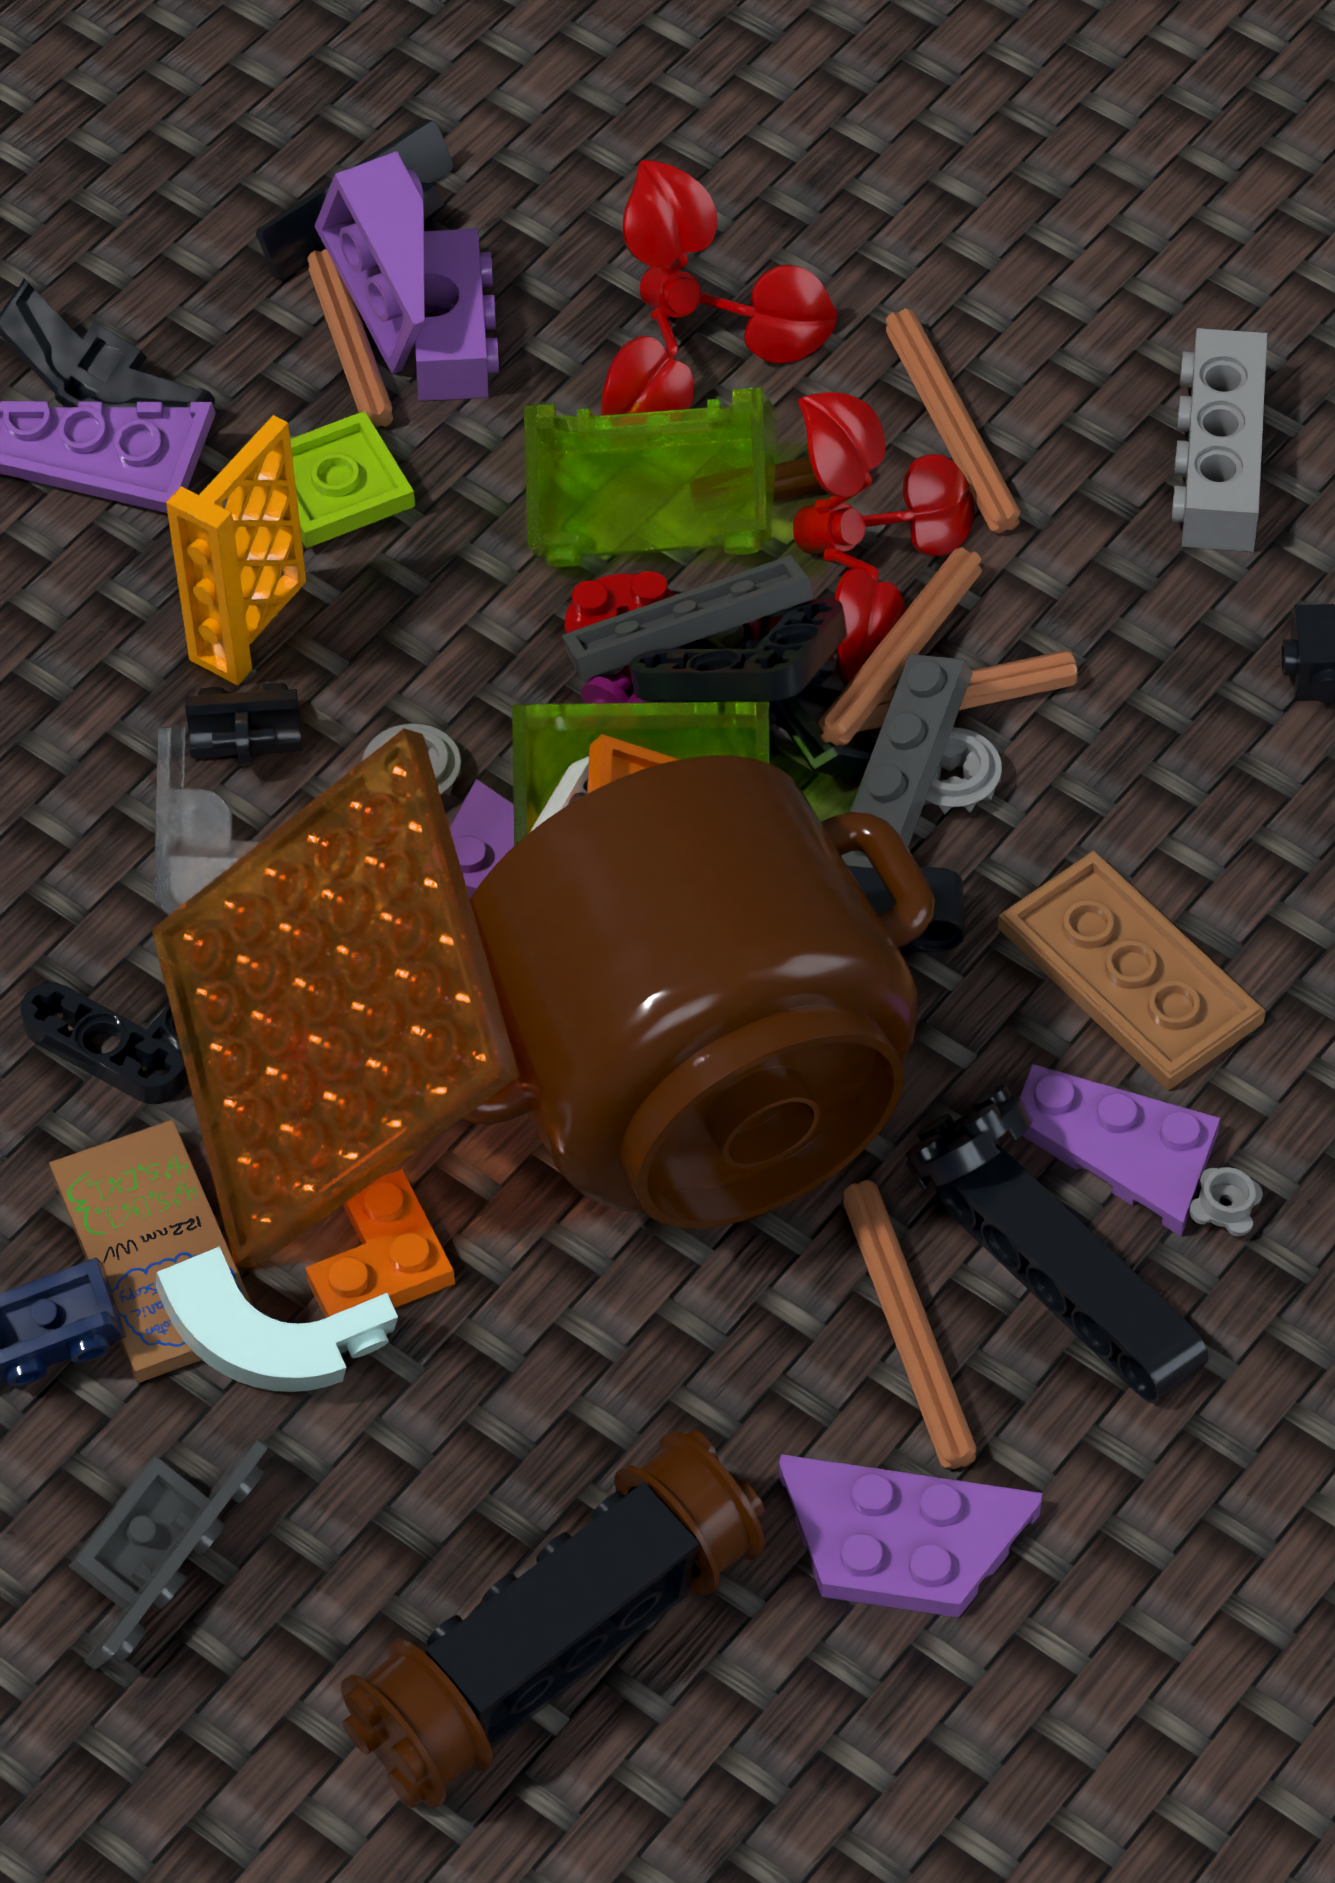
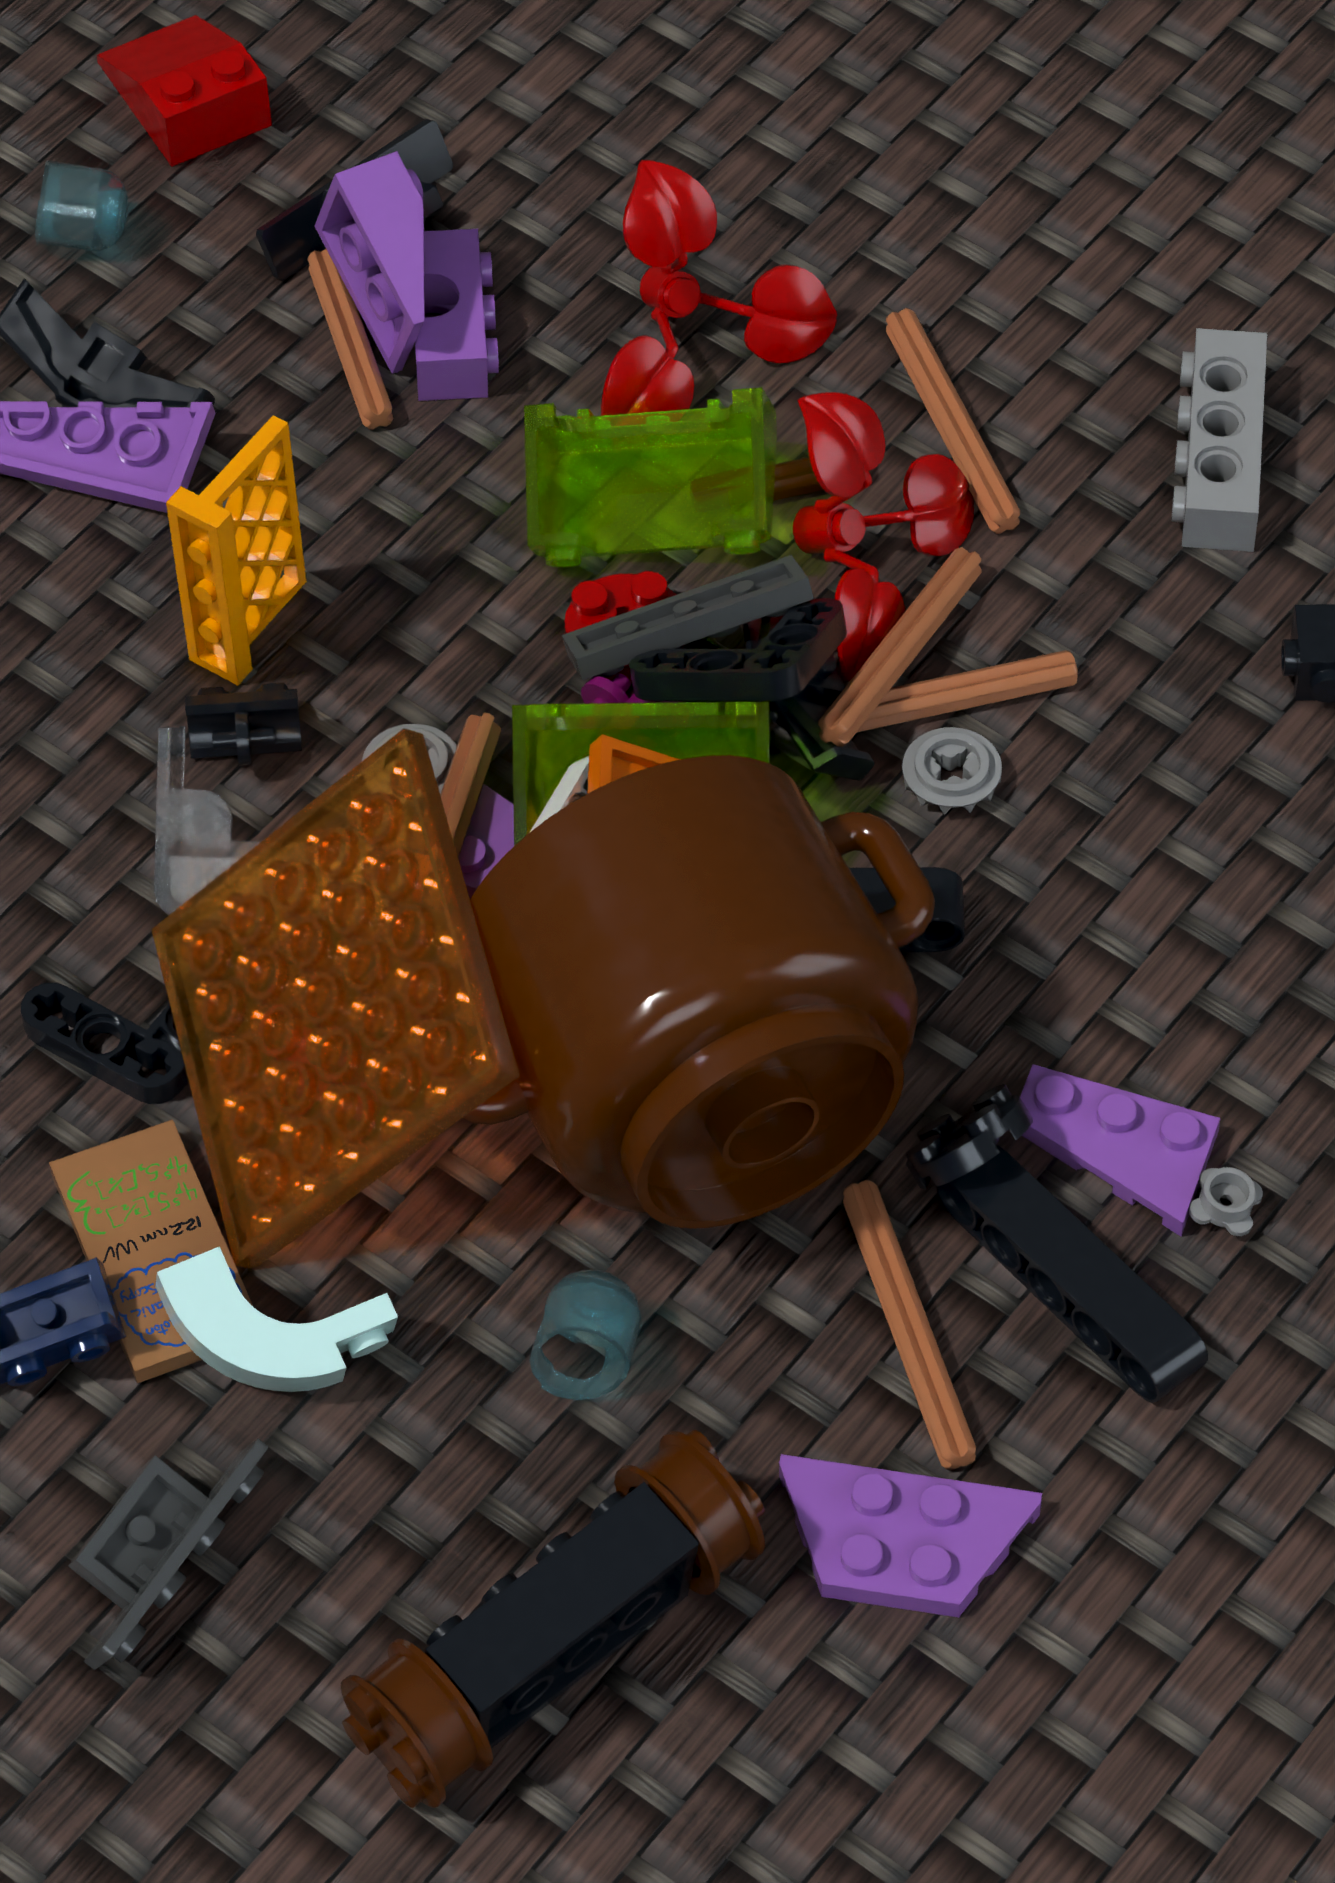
lime plate [290,411,415,548] -> none
orange plate [305,1169,455,1318] -> none
dark grey plate [841,654,973,868] -> none
medium nougat tile [998,850,1265,1091] -> none
none -> clear light blue helmet [35,161,128,251]
none -> red slope [97,15,272,167]
none -> nougat axle [409,712,501,905]
none -> clear light blue helmet [529,1270,641,1400]

